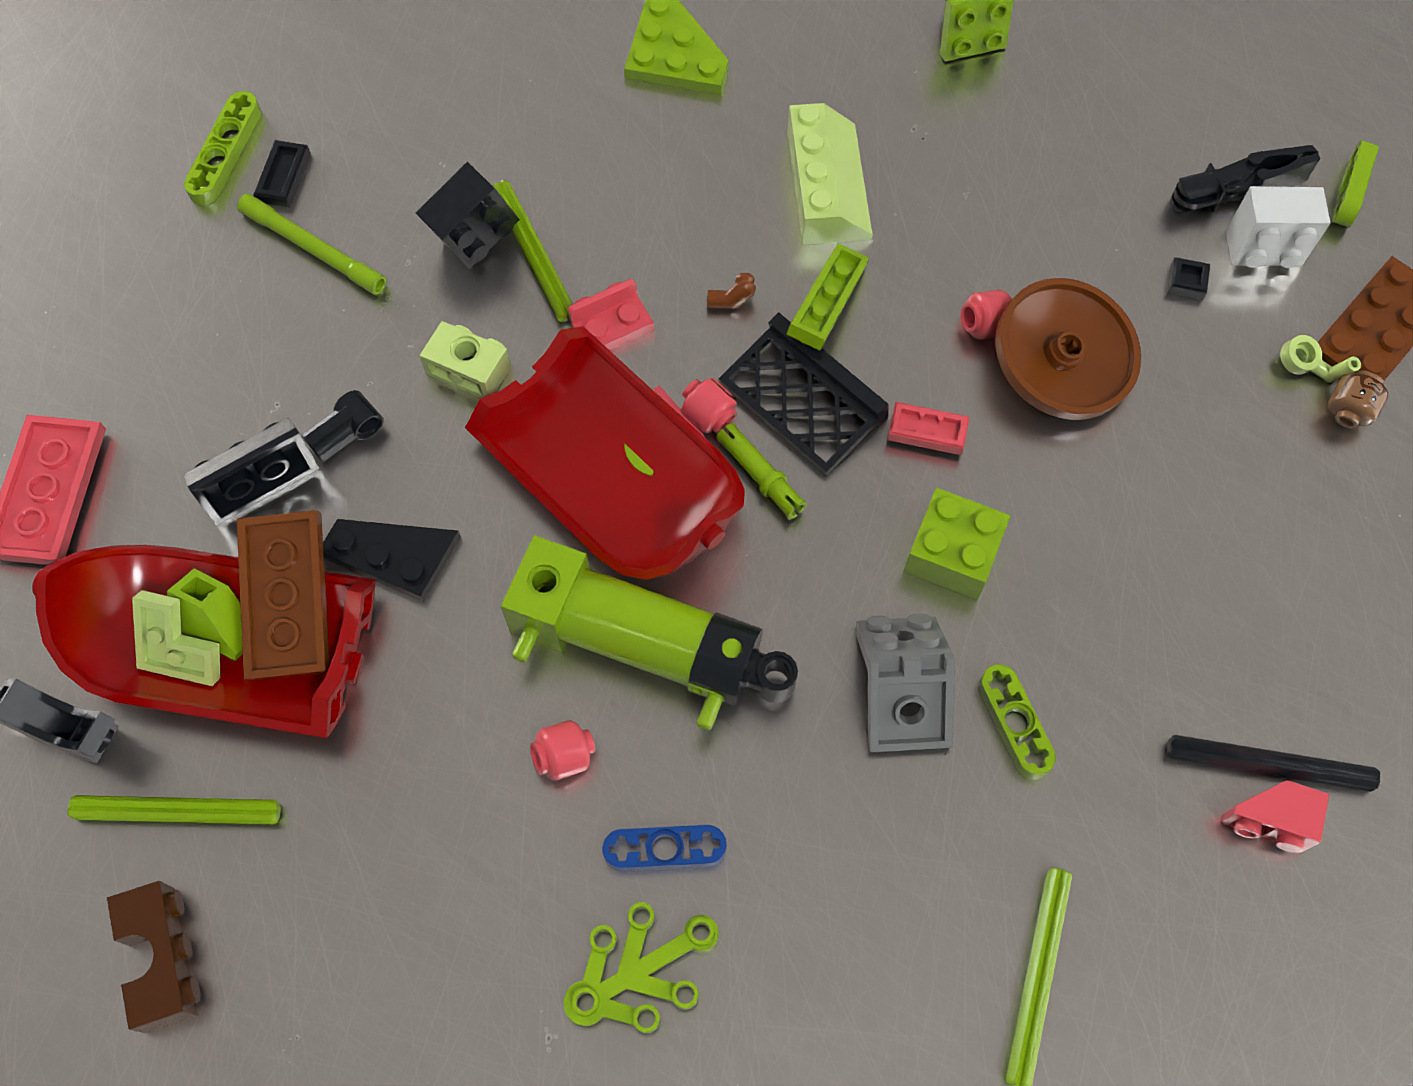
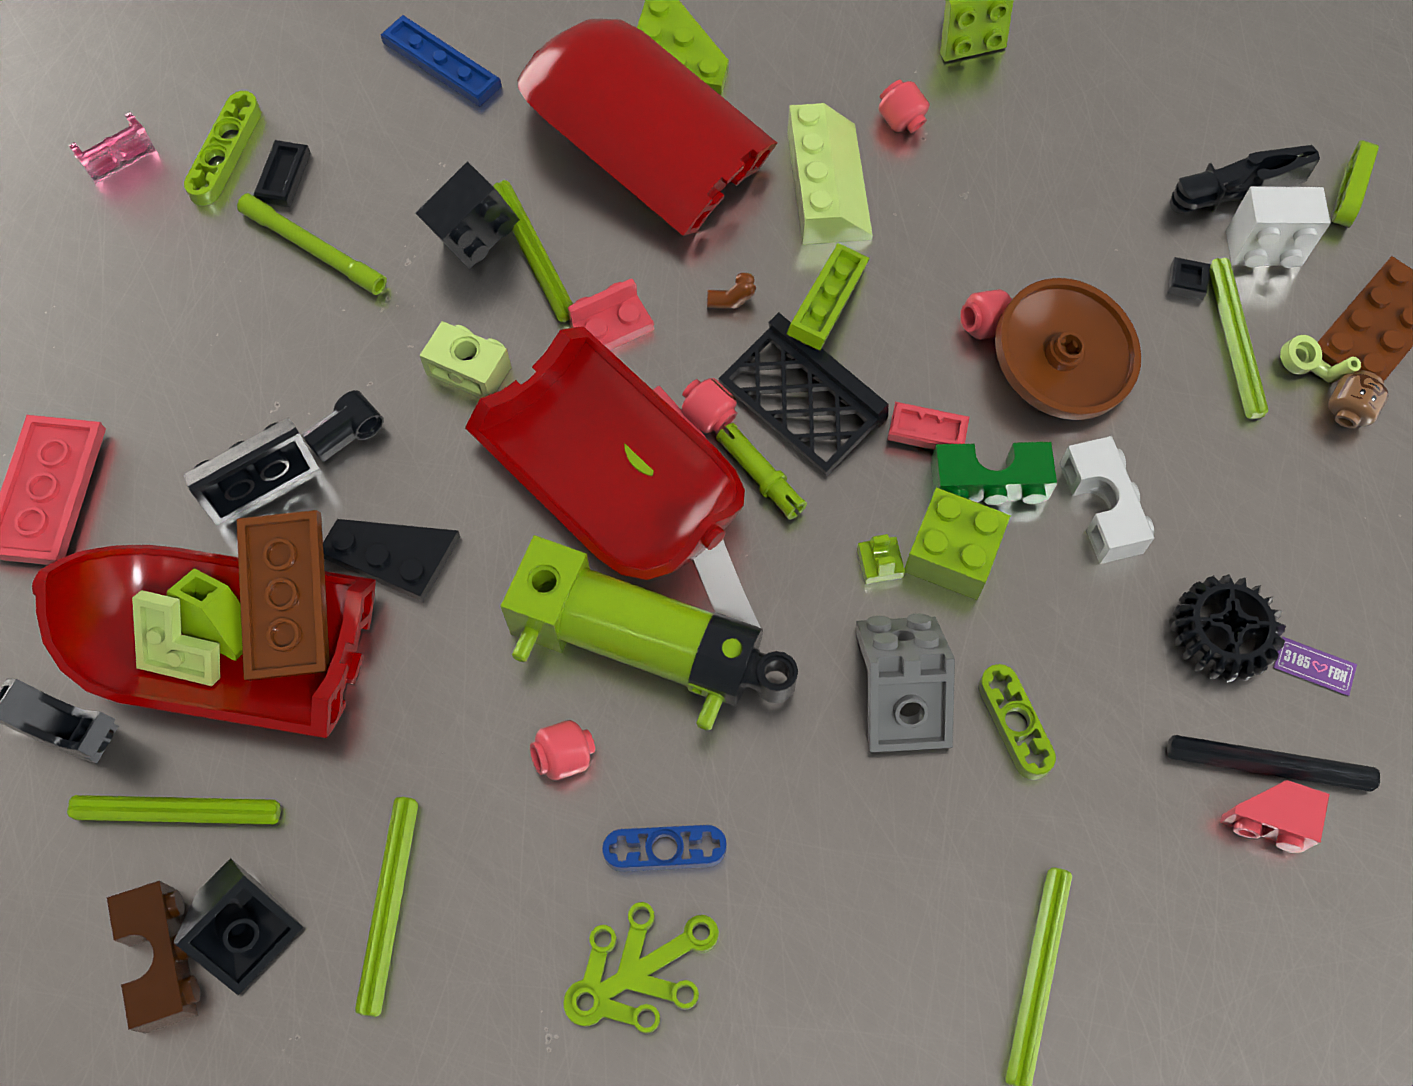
none -> clear pink hinge [68,112,156,184]
none -> black slope [174,858,304,995]
none -> lime axle [355,797,418,1017]
none -> blue tile [380,15,502,107]
none -> red panel [517,19,778,236]
none -> white sticker [694,539,761,628]
none -> lime tile [857,534,905,584]
none -> coral head [879,79,930,133]
none -> green arch [931,442,1057,505]
none -> white arch [1060,436,1154,564]
none -> black gear [1171,574,1286,683]
none -> lime axle [1210,257,1269,419]
none -> medium lavender sticker [1274,636,1357,696]

